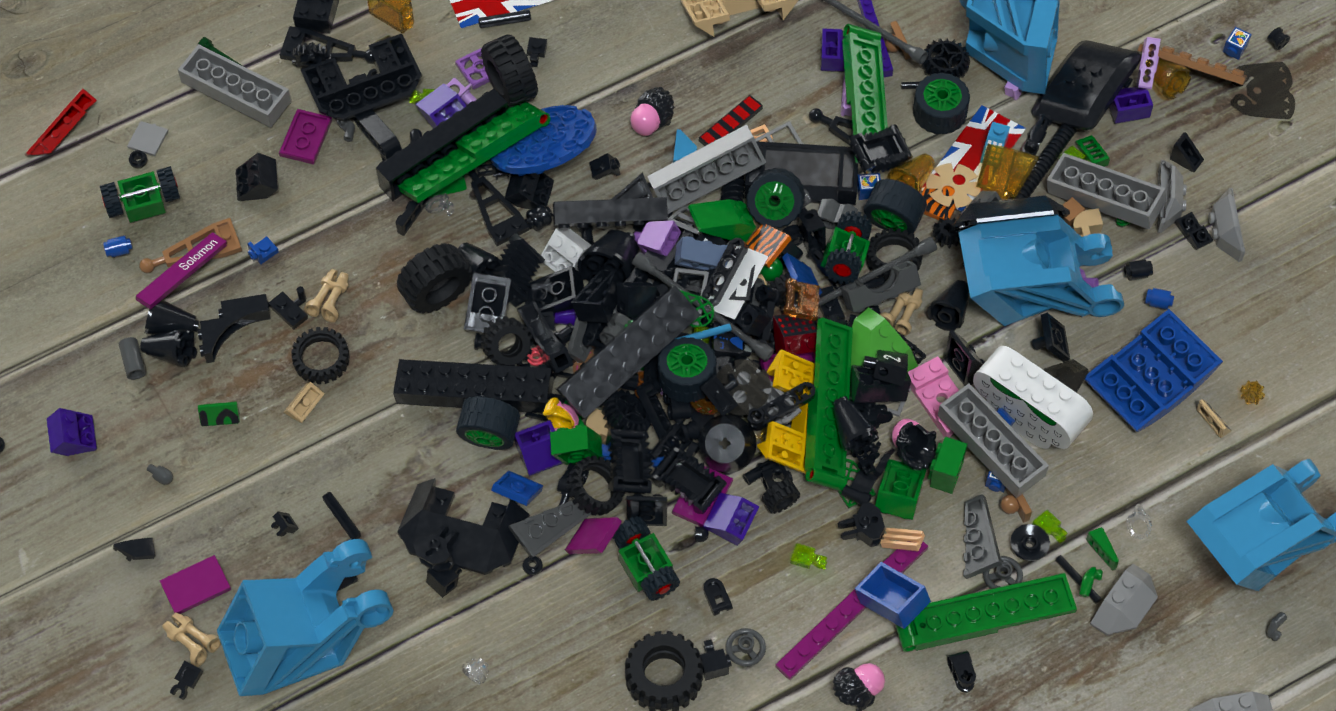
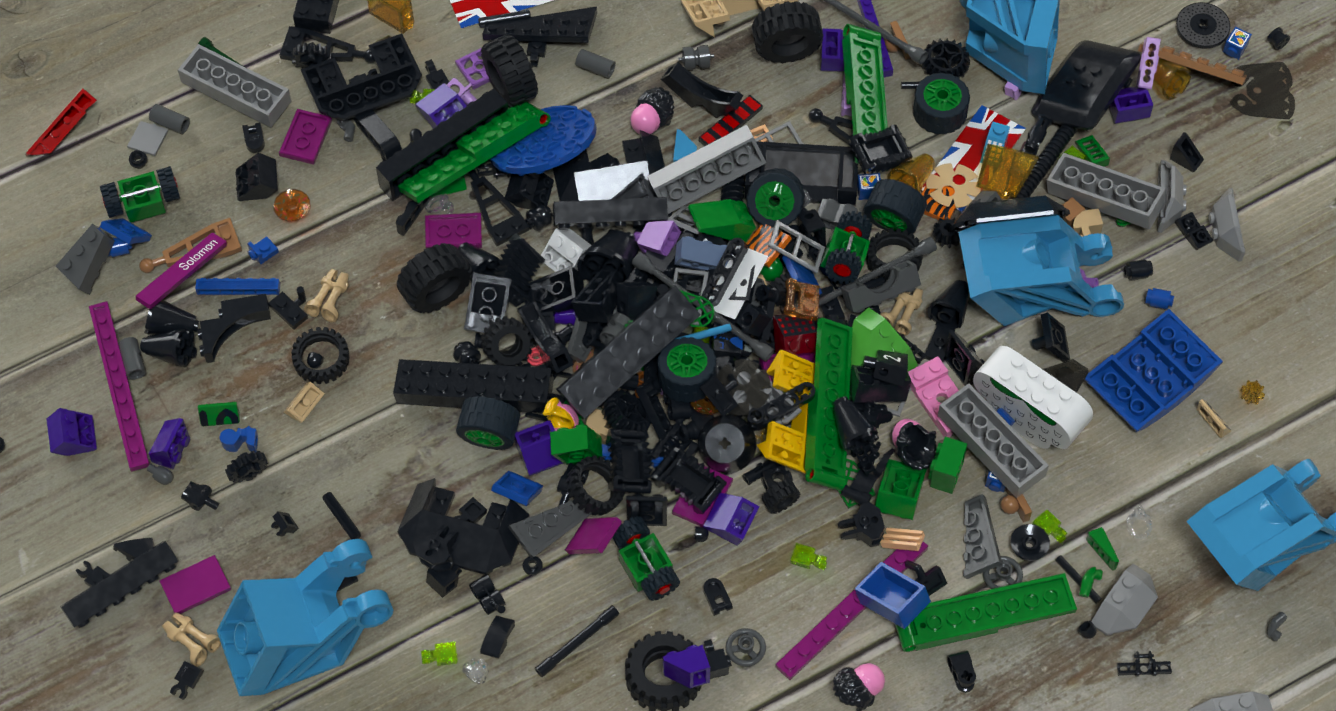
none -> dark grey wedge [56,224,115,295]
none -> black brick [60,541,178,628]
none -> black plate [76,561,110,587]
none -> magenta plate [89,301,150,472]
none -> blue tile [100,218,152,244]
none -> dark grey pin [149,104,190,134]
none -> dark purple slope [149,418,190,469]
none -> black piece [181,481,219,511]
none -> blue piece [195,278,280,295]
none -> blue leg [219,426,258,453]
none -> black gear [225,451,268,483]
none -> black plate [242,122,265,153]
none -> clear orange dish [273,189,311,222]
none -> black hinge [307,352,324,368]
none -> clear neon green plate [421,642,457,666]
none -> black plate [425,59,449,91]
none -> magenta tile [425,213,482,248]
none -> black piece [453,341,481,364]
none -> black plate [454,497,487,523]
none -> black beam [469,574,506,615]
none -> black slope [480,616,515,658]
none -> black wing [482,6,597,43]
none -> black piece [535,605,619,677]
none -> black slope [553,130,665,201]
none -> dark grey pin [575,49,616,78]
none -> black arch [660,62,743,118]
none -> dark purple slope [663,645,710,688]
none -> dark grey wheel [678,45,714,70]
none -> black tyre [752,1,824,63]
none -> light grey window [768,220,825,273]
none -> black plate [905,560,948,596]
none -> black plate [925,324,955,362]
none -> black hinge [1078,621,1097,639]
none -> black piece [1117,651,1172,677]
none -> piece [1176,2,1230,48]

